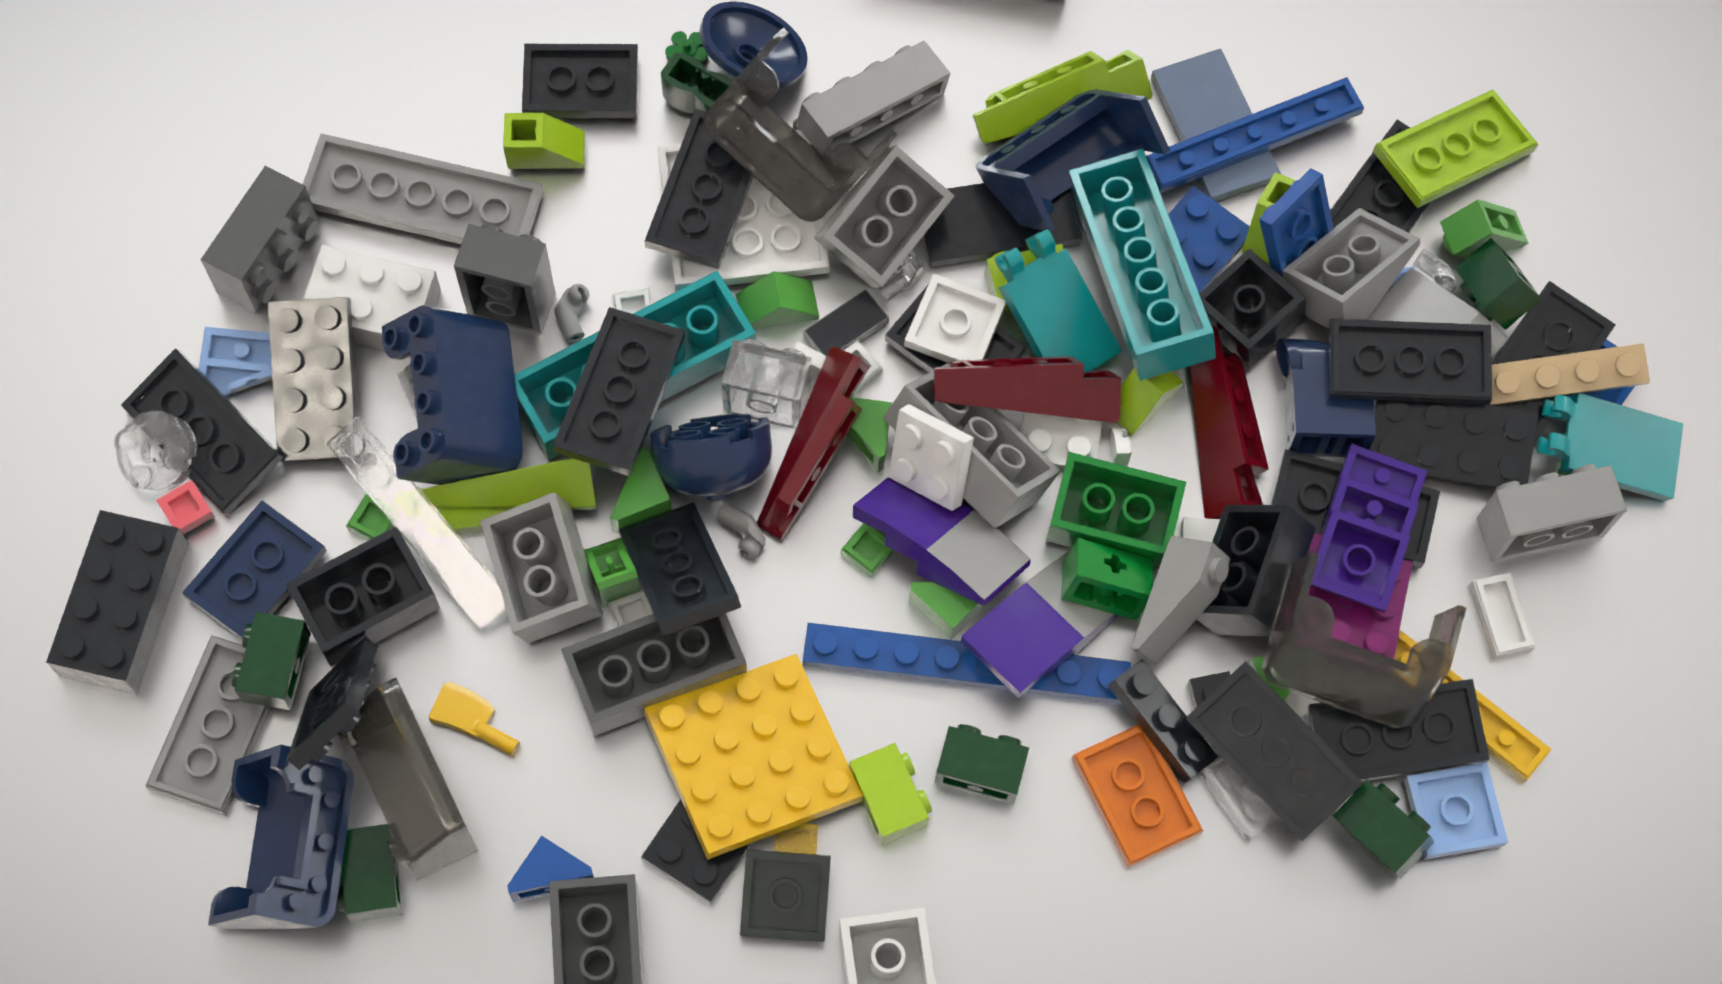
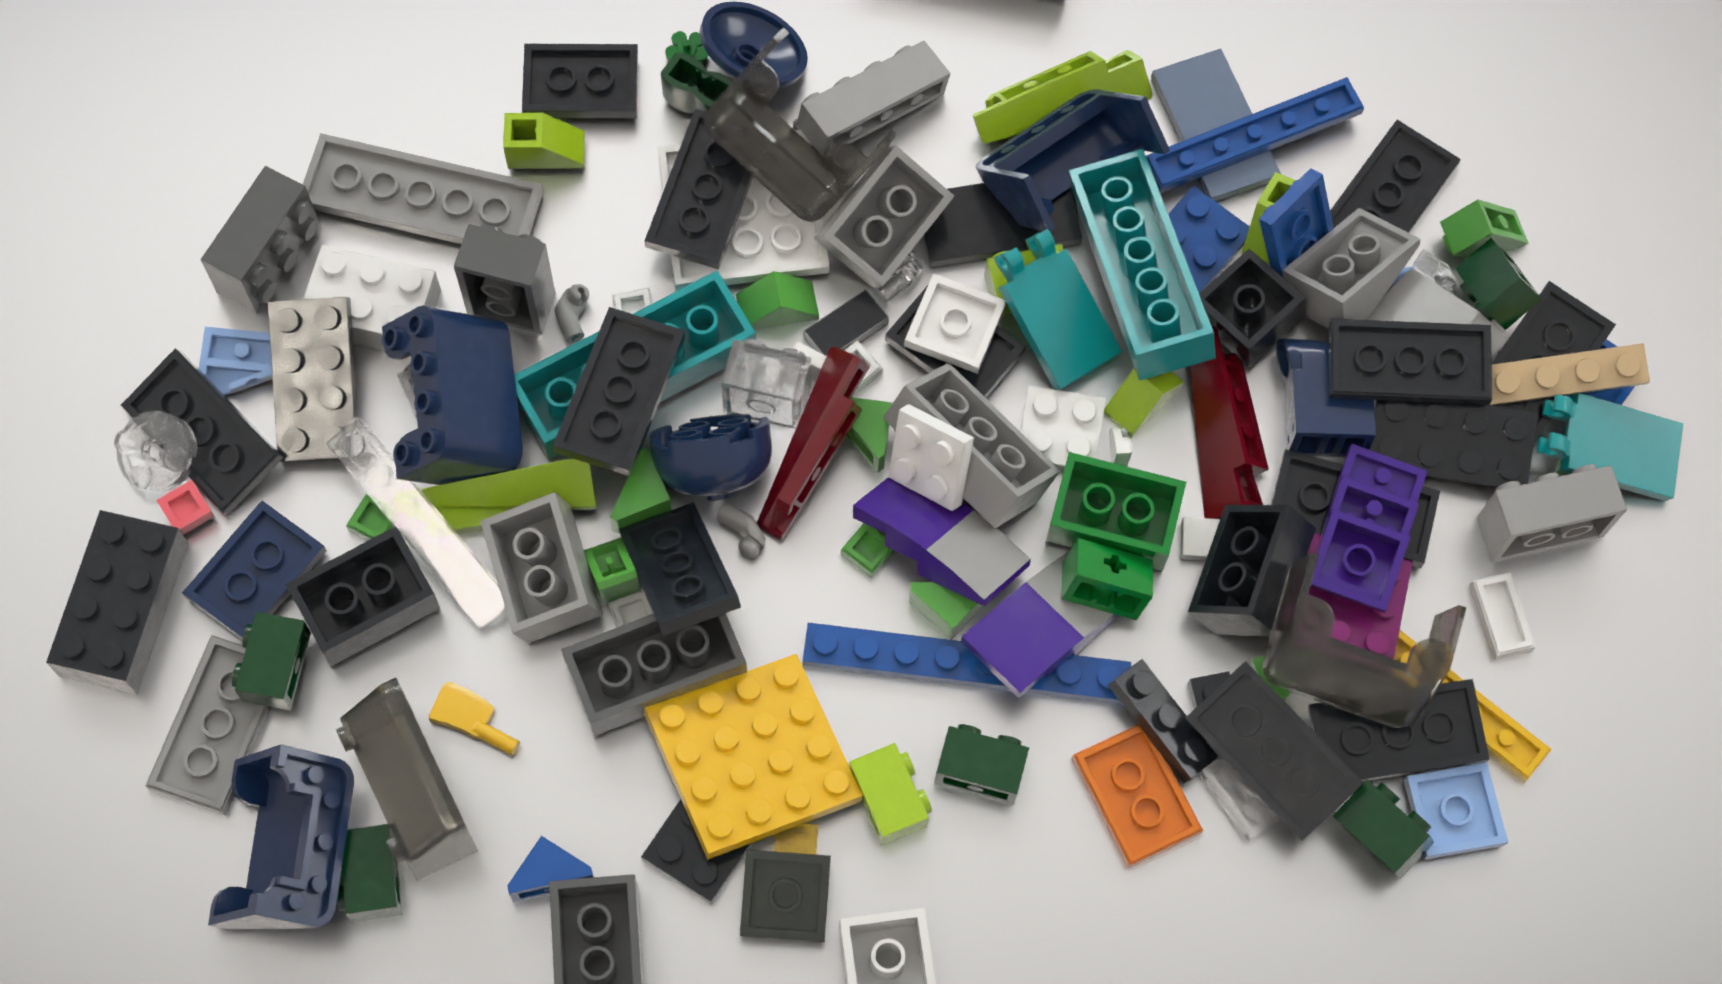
black plate [287,636,378,770] -> none
dark red wedge [933,356,1122,423] -> none
light grey slope [1131,536,1231,664] -> none
lime tile [1372,89,1538,208] -> none

